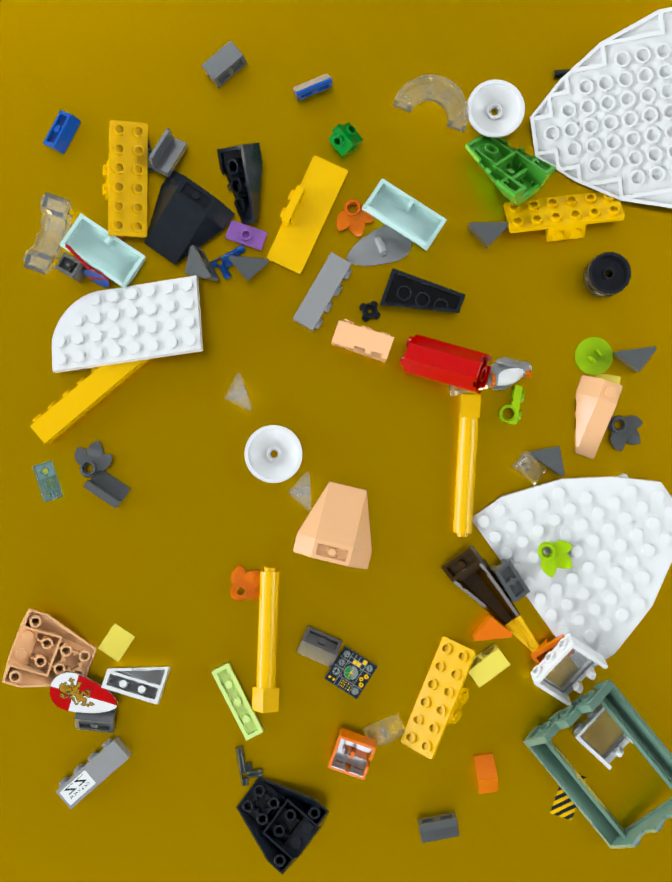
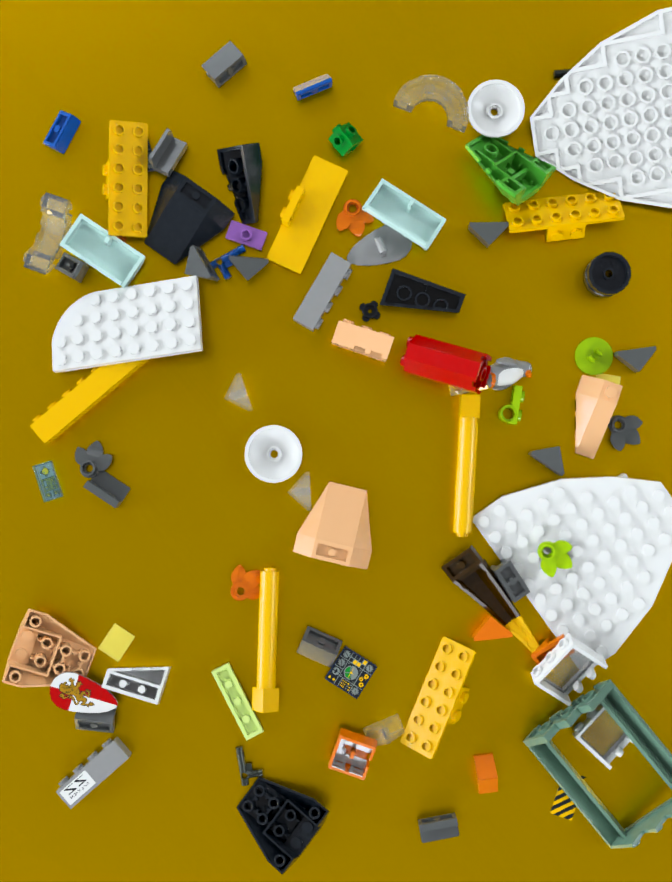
piece [65,244,110,287] -> none
light yellow hinge [469,643,510,688] -> none
clear slope [511,452,547,485] -> none

